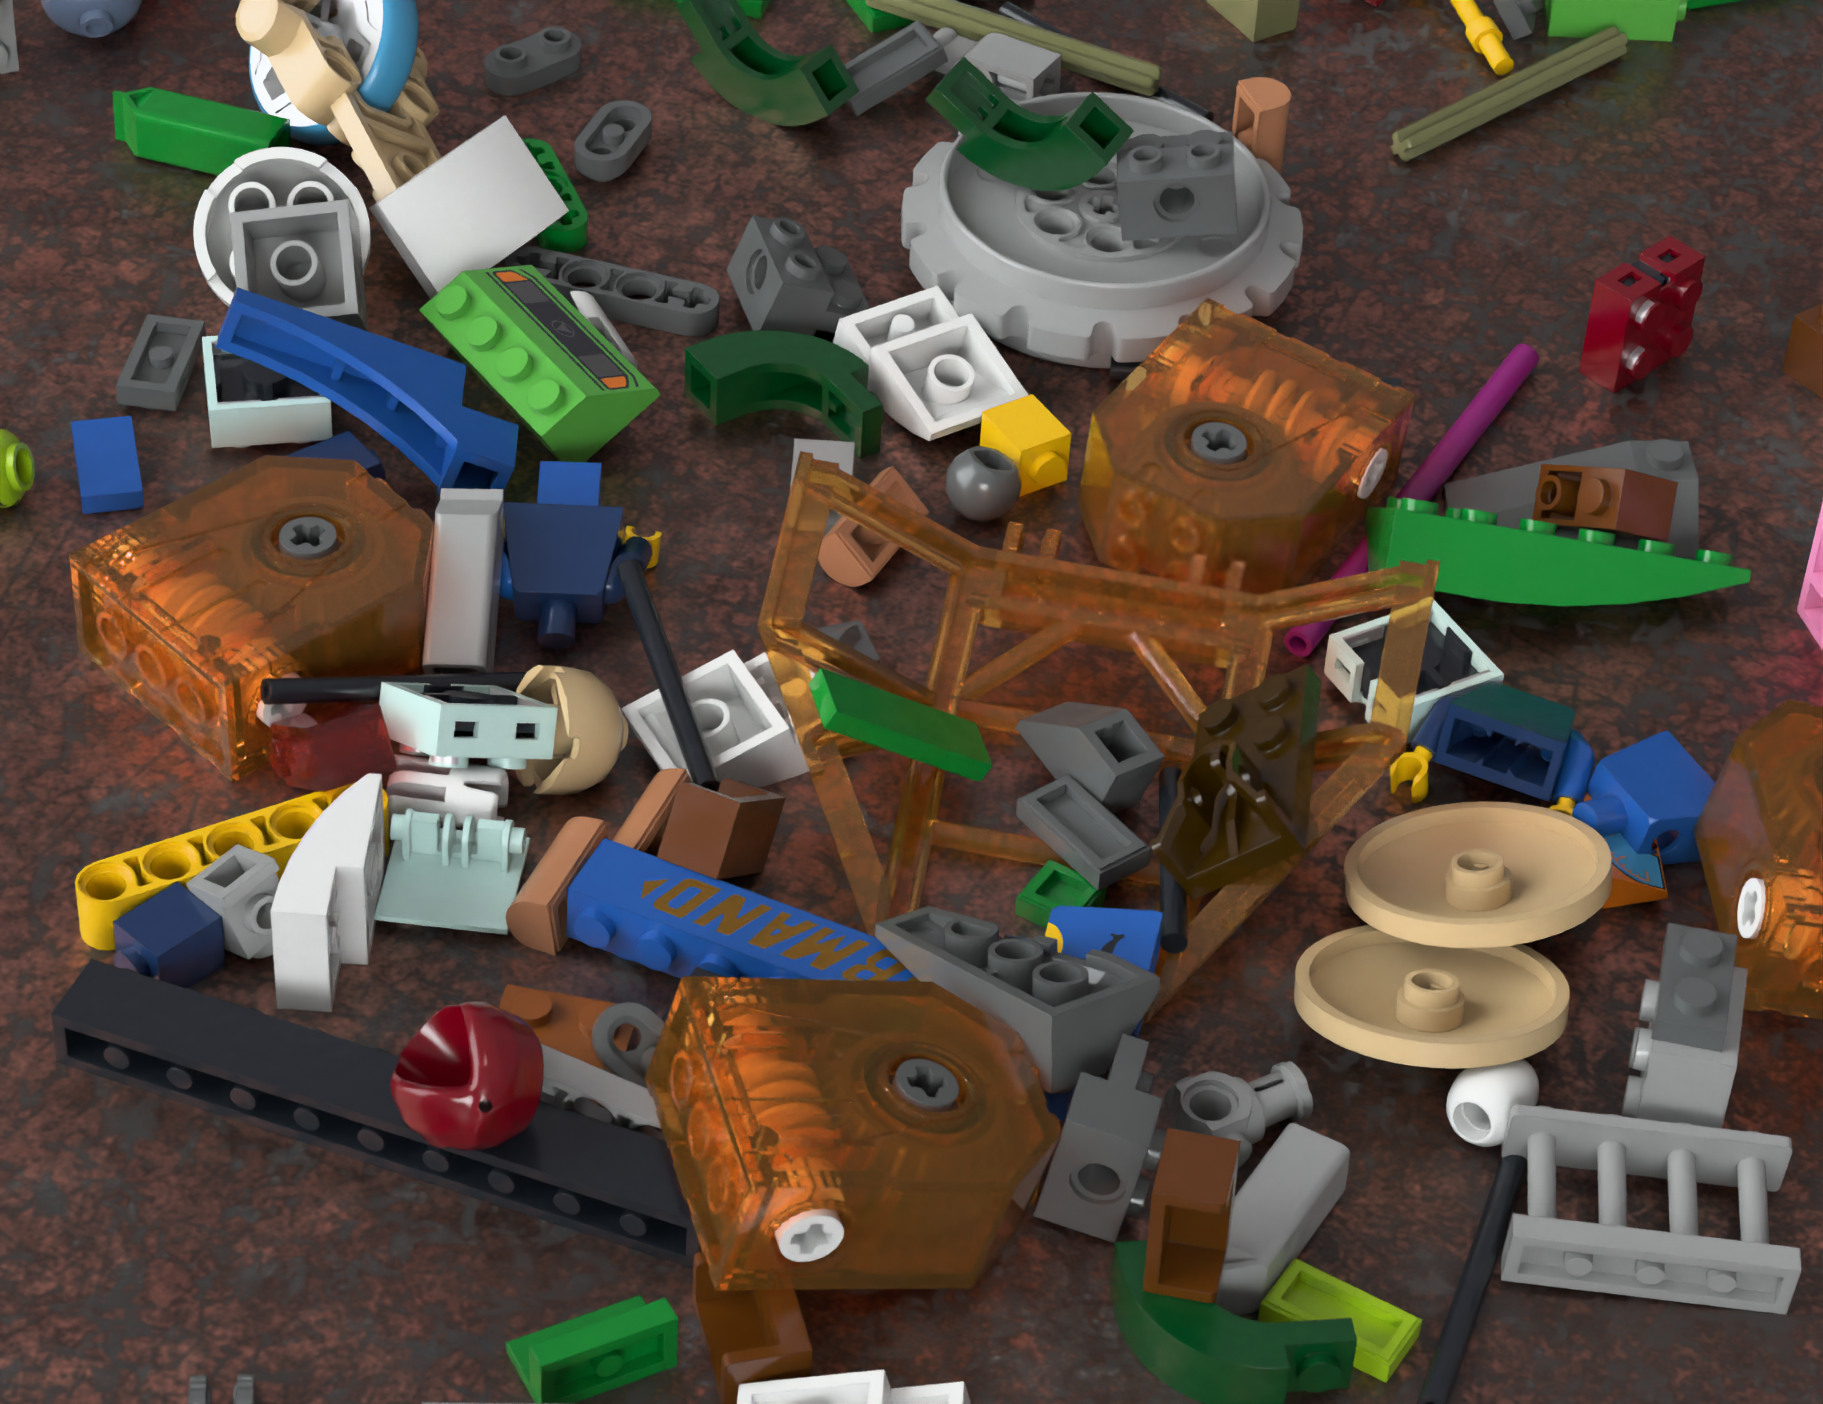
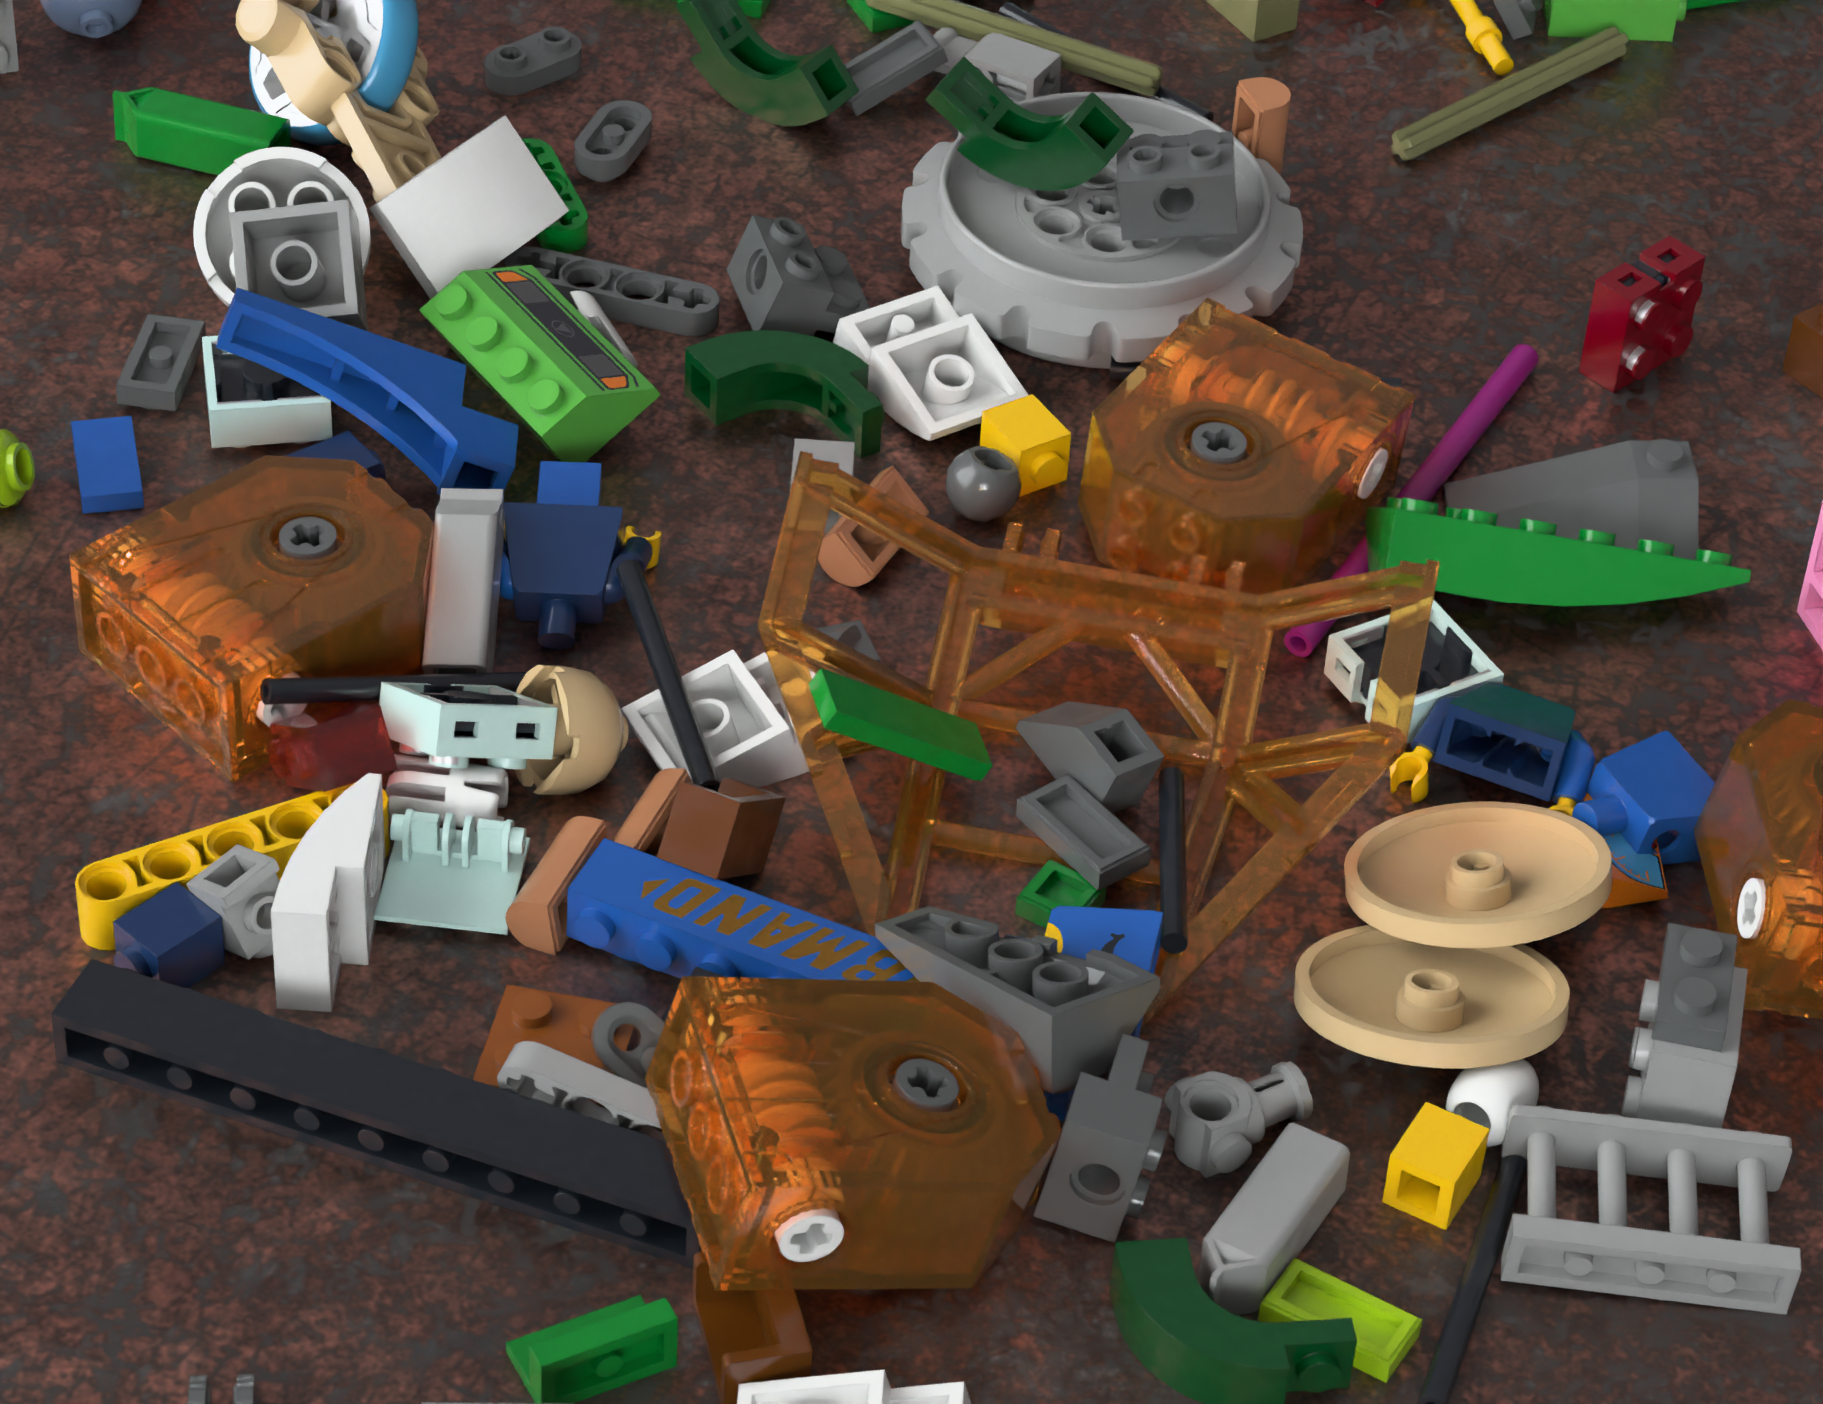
dark red piece [390,1001,544,1151] -> none
reddish brown panel [1143,1128,1241,1303] -> none
dark brown plate [1151,664,1321,900] -> none
reddish brown slope [1532,464,1678,542] -> none
none -> yellow brick [1382,1102,1490,1230]

